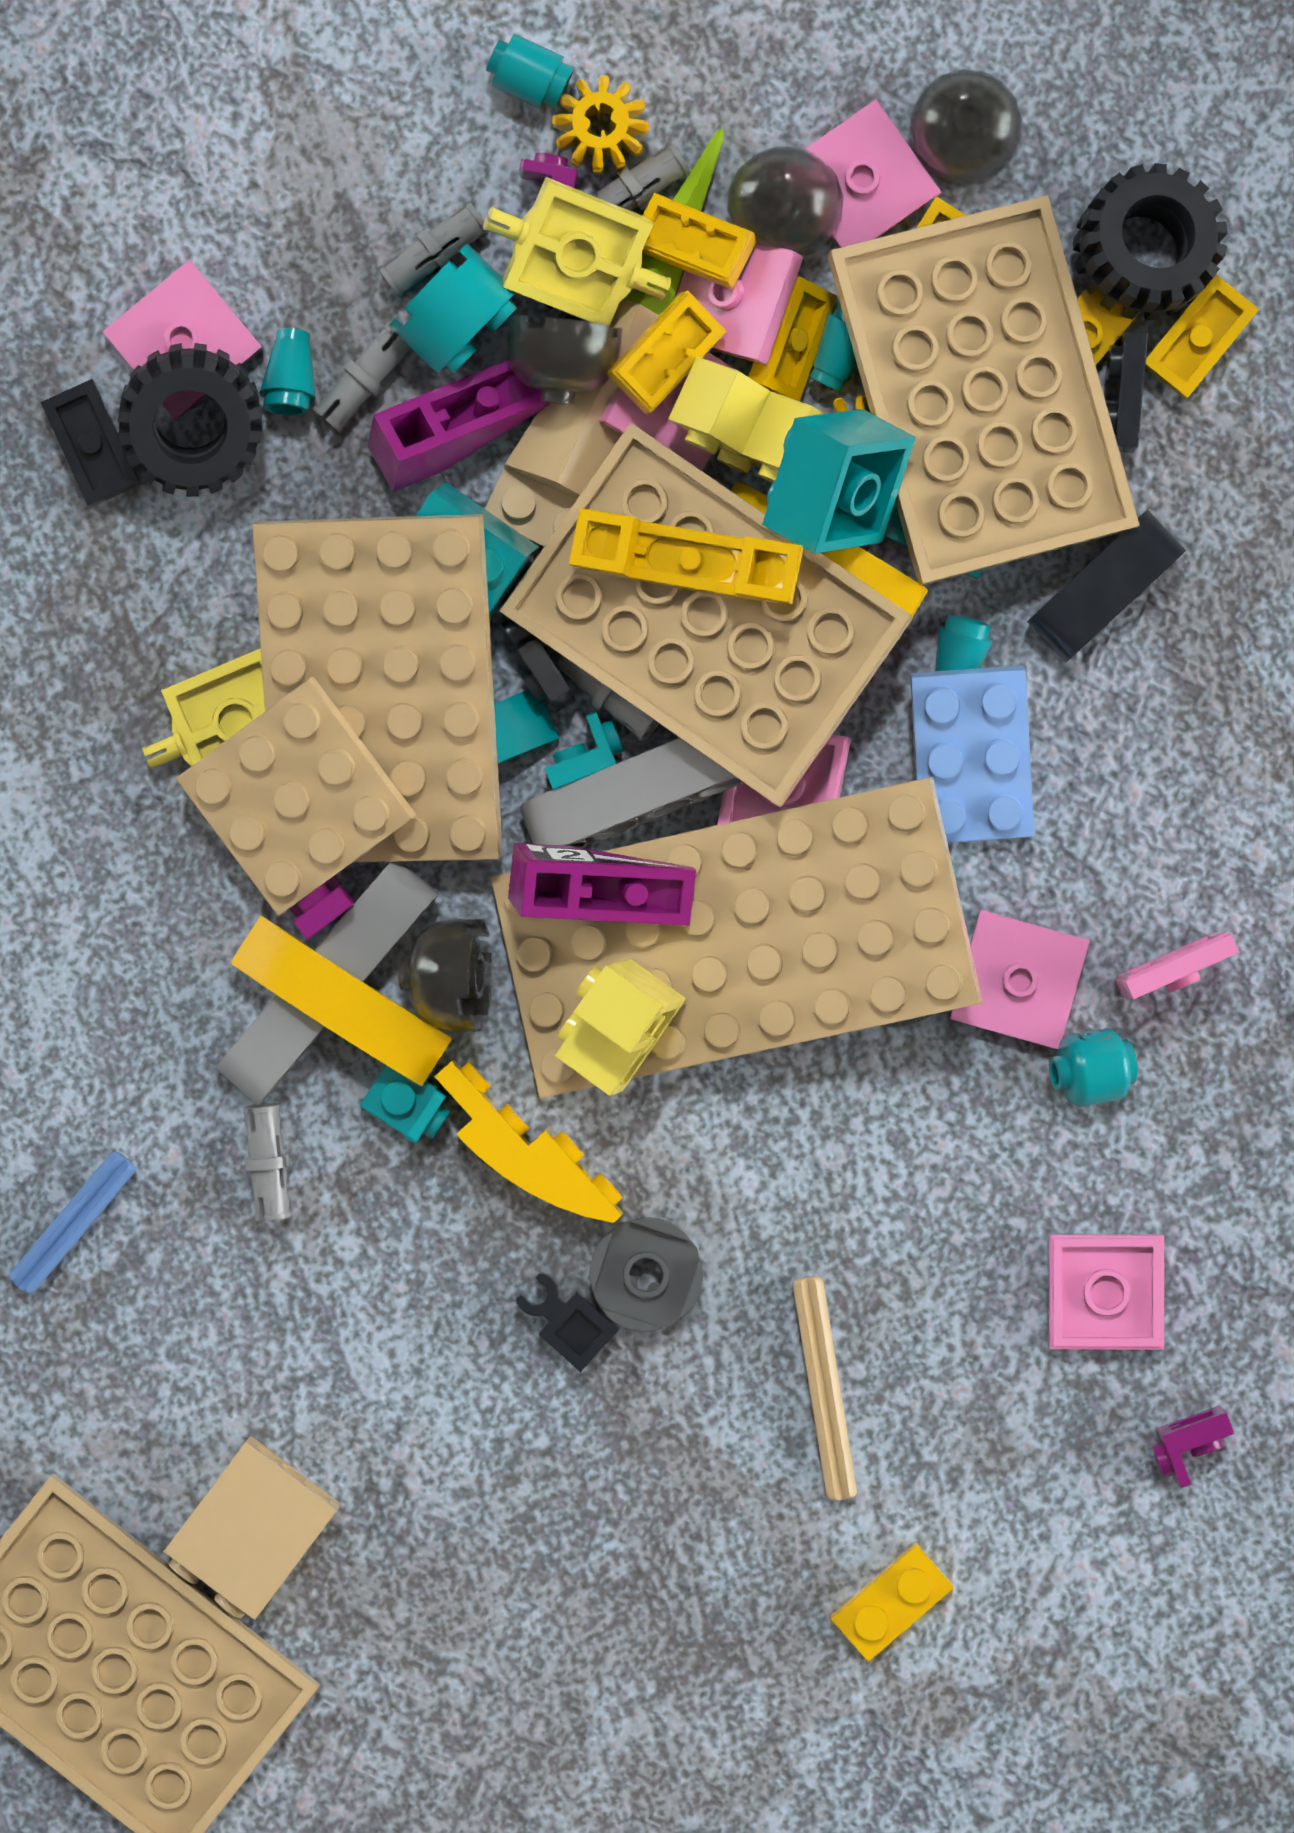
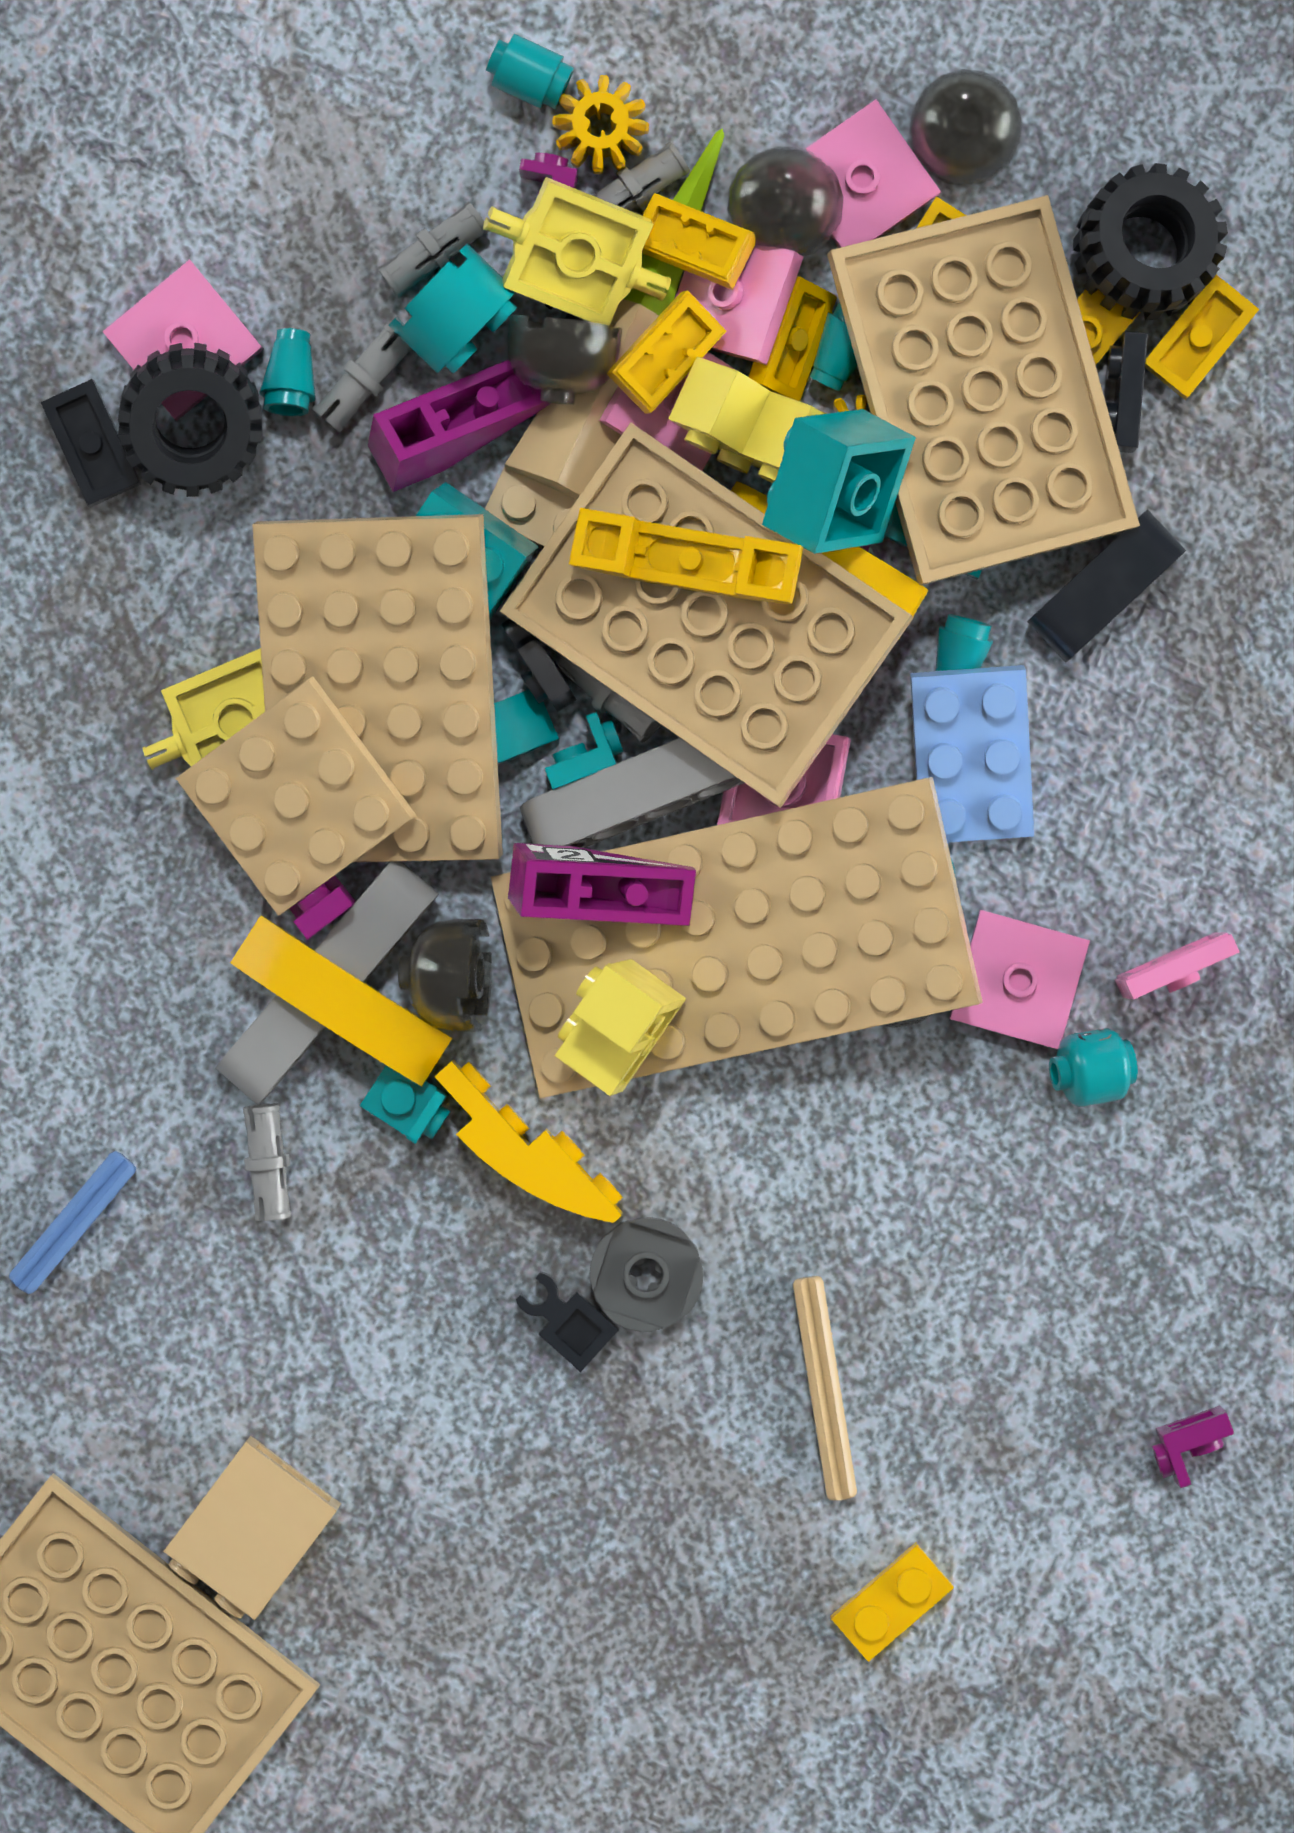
bright pink plate [1049,1234,1164,1350] -> none

